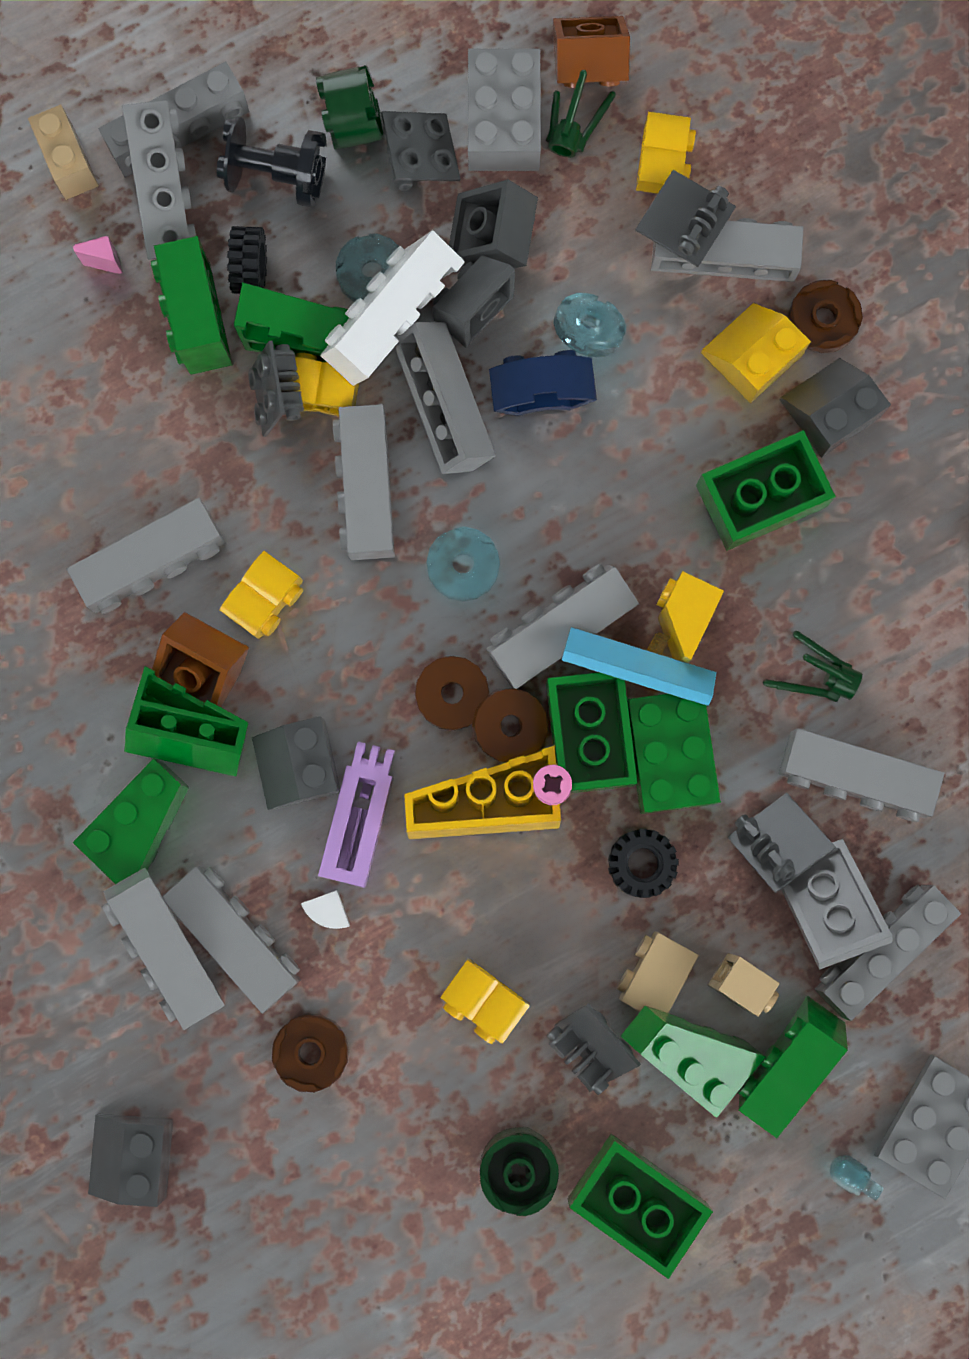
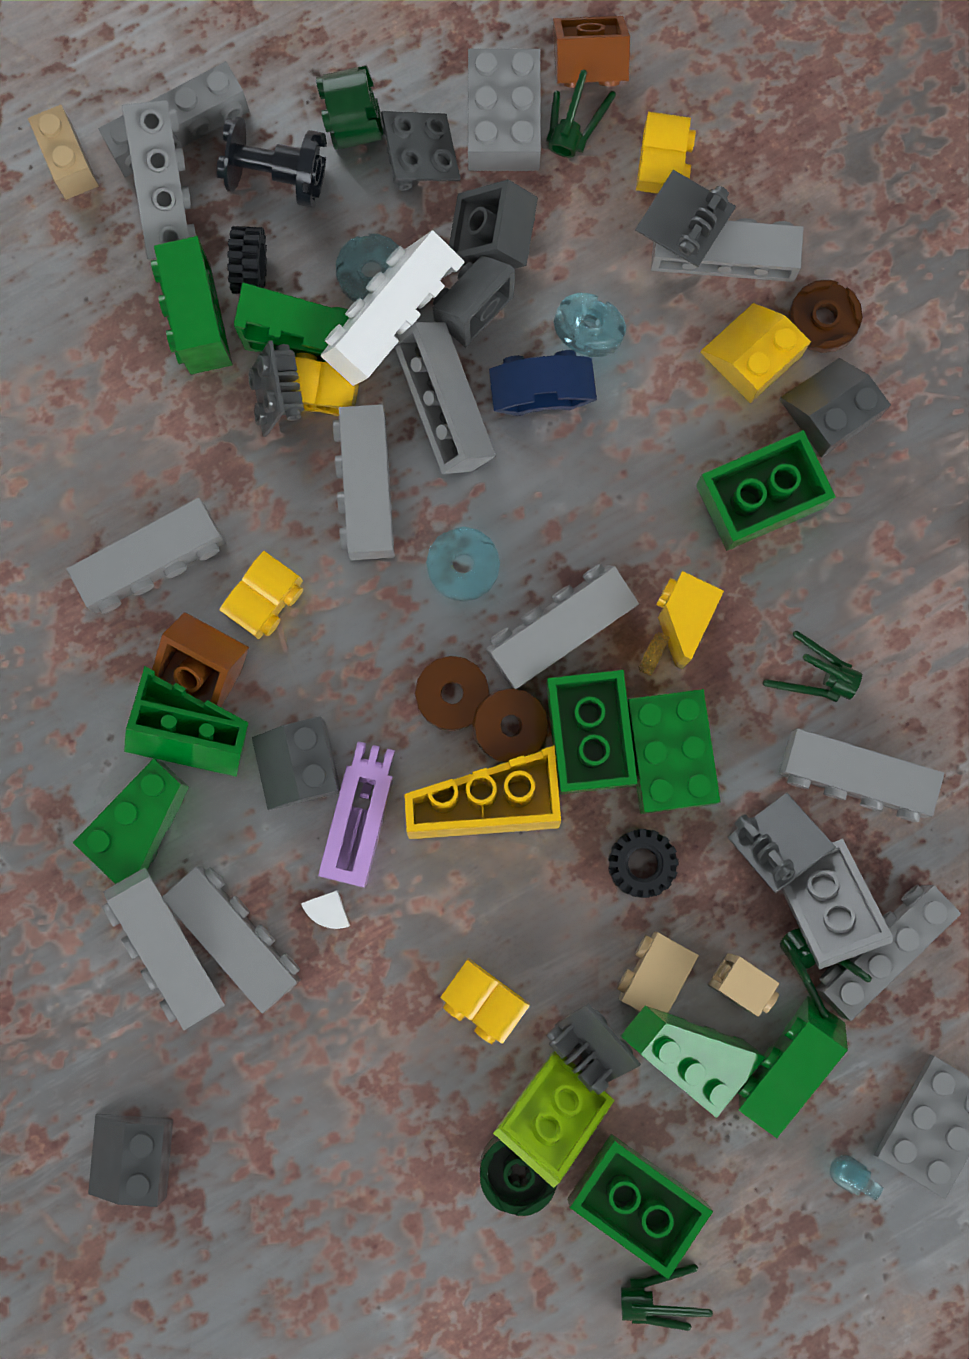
bright pink slope [73,236,123,274] -> none
reddish brown tile [272,1014,349,1093] -> none
bright pink wheel [533,765,572,805] -> none
medium azure tile [562,627,717,706] -> none
none -> lime tile [493,1051,615,1188]
none -> dark green plant [621,1264,713,1331]
none -> dark green plant [780,928,872,1019]

